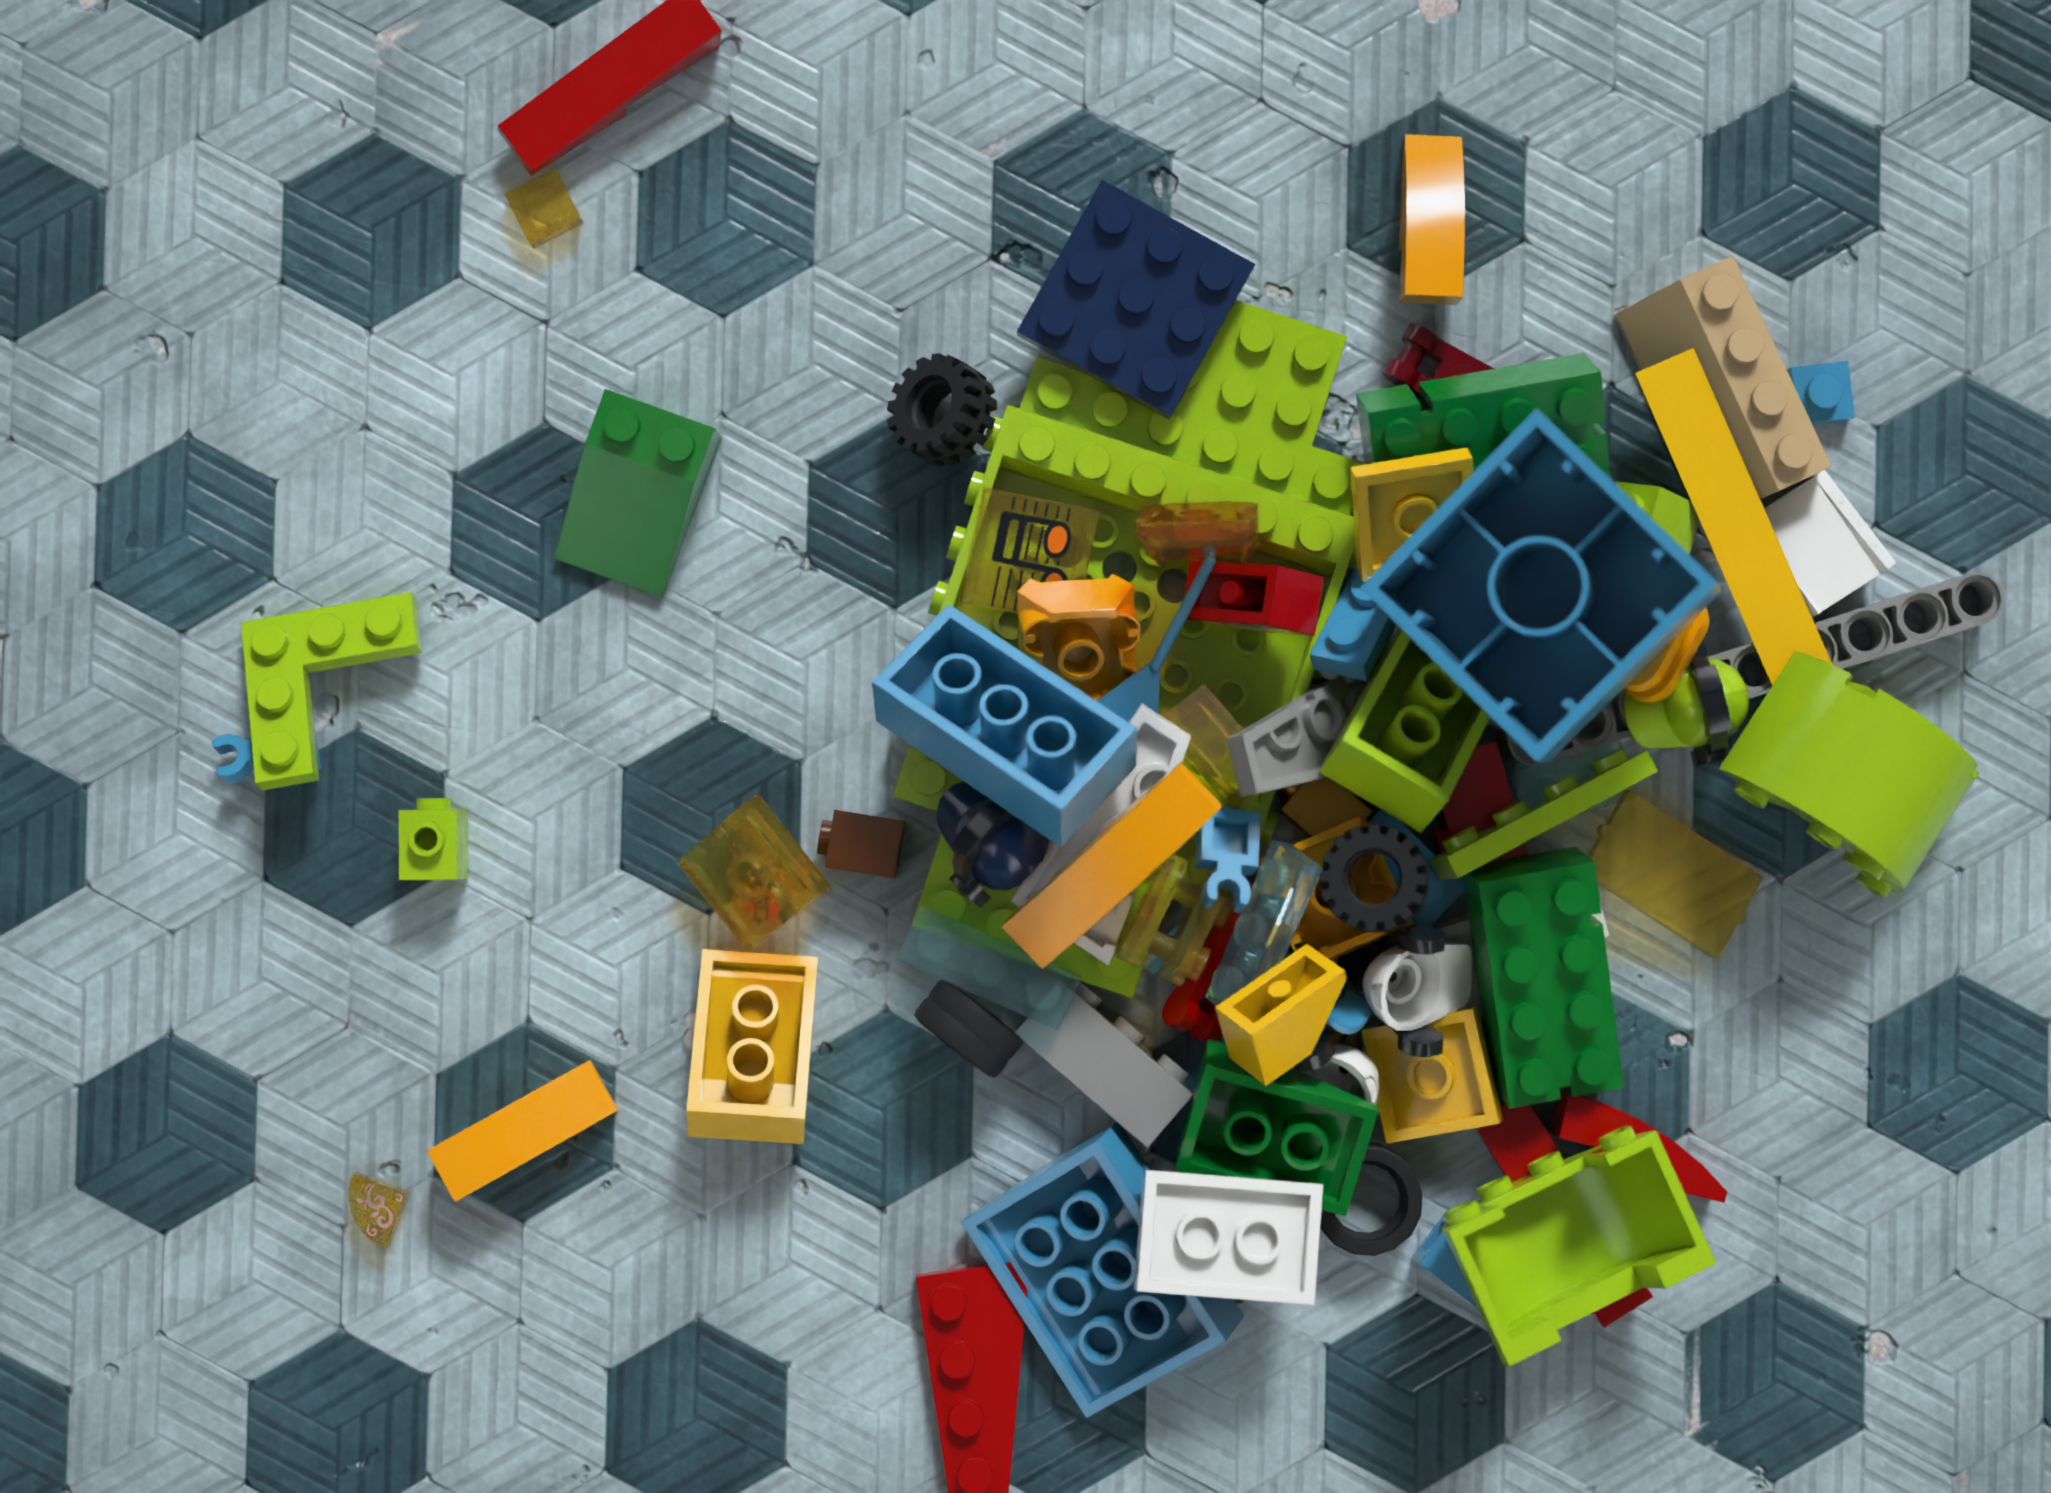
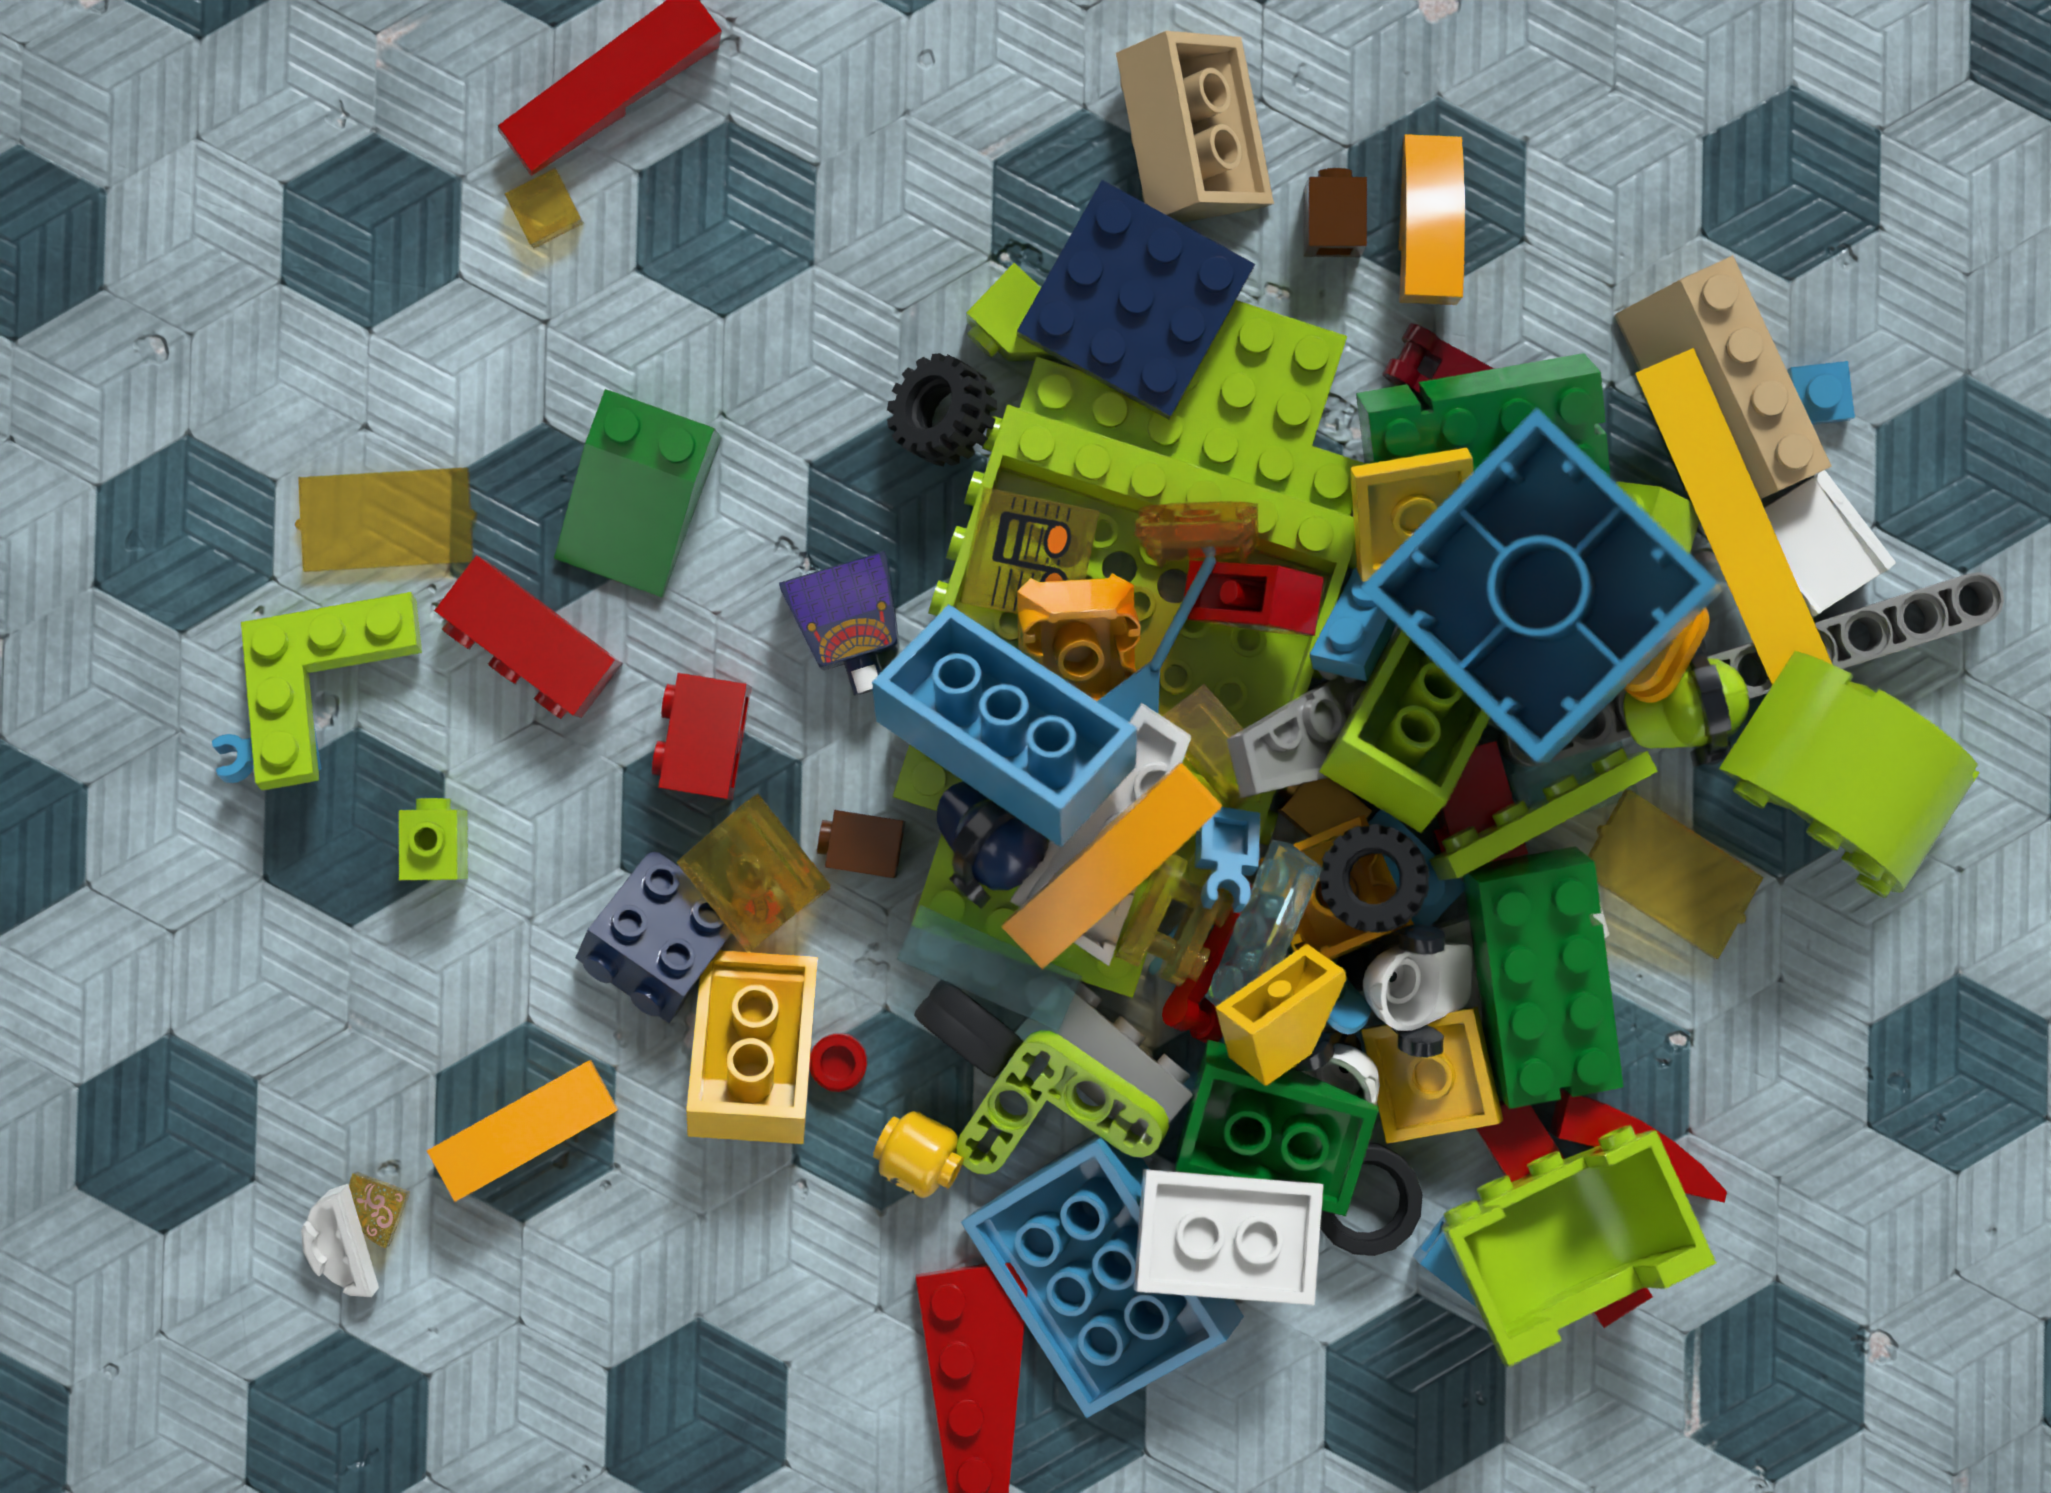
none -> clear yellow piece [295,467,477,572]
none -> white plate [301,1184,379,1297]
none -> red brick [434,555,623,719]
none -> dark blue bracket [575,852,742,1024]
none -> red brick [652,673,752,800]
none -> torso [779,551,900,696]
none -> red tile [809,1033,868,1092]
none -> yellow head [873,1111,964,1198]
none -> lime beam [956,1030,1169,1175]
none -> lime slope [966,263,1060,362]
none -> tan slope [1116,31,1274,222]
none -> reddish brown brick [1303,168,1367,257]

